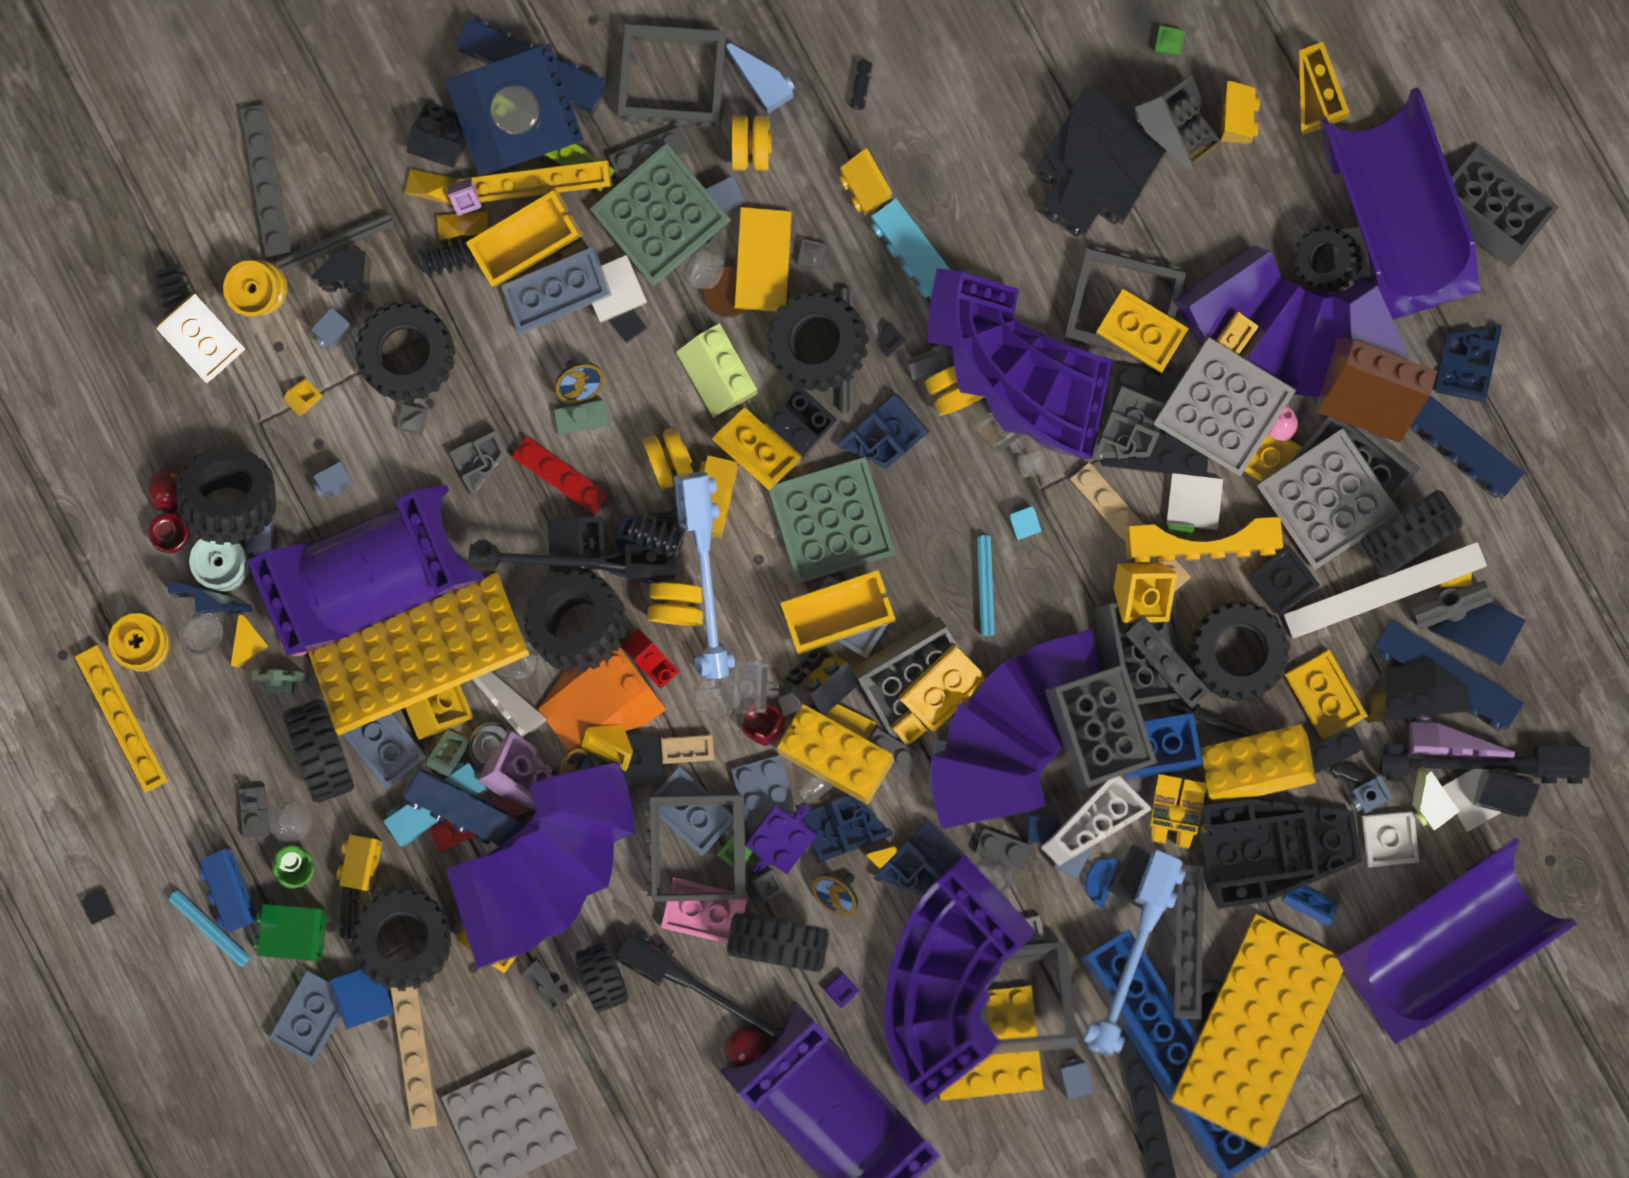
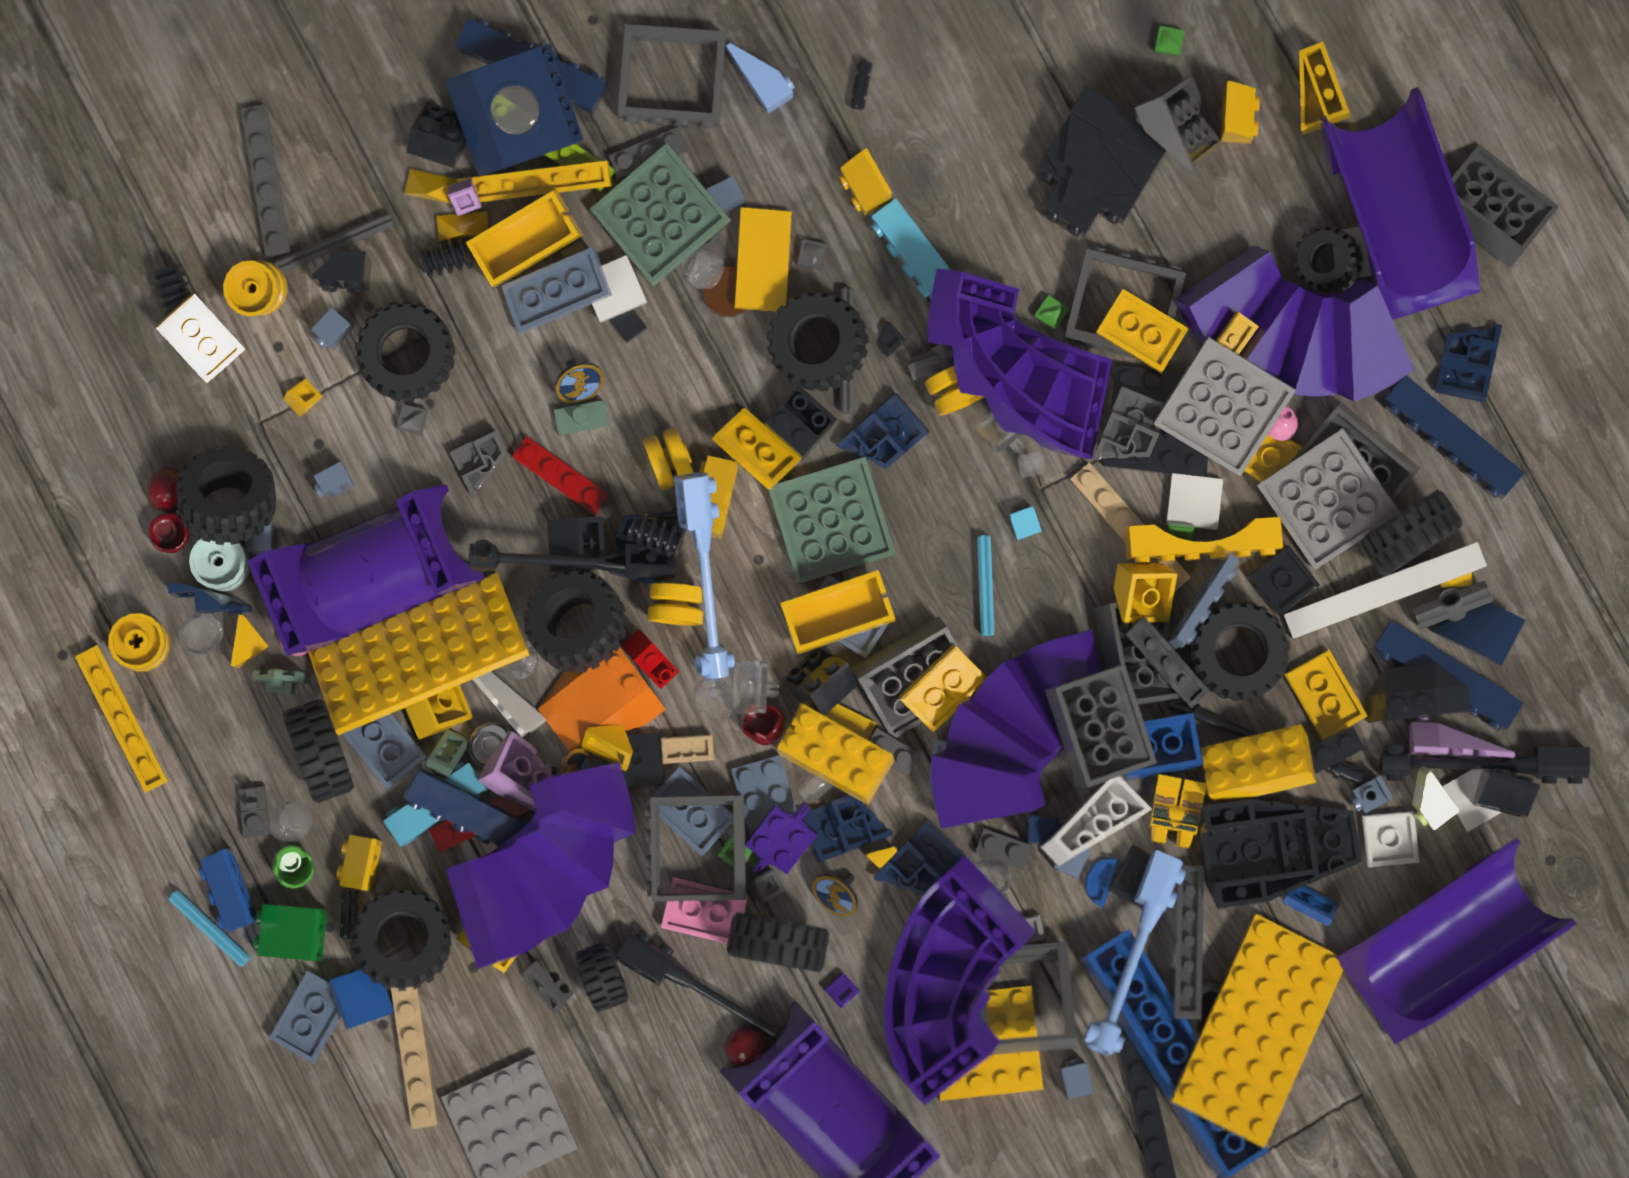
black tile [81,891,116,925] -> none
yellowish green slope [676,323,758,419] -> none
yellow wheel [732,114,771,171] -> none
white sticker [778,692,801,716] -> none
yellow tile [890,710,927,746] -> none
reddish brown slope [1315,338,1437,443] -> none
none -> bright green tile [1034,295,1069,331]
none -> sand blue plate [1166,554,1239,650]

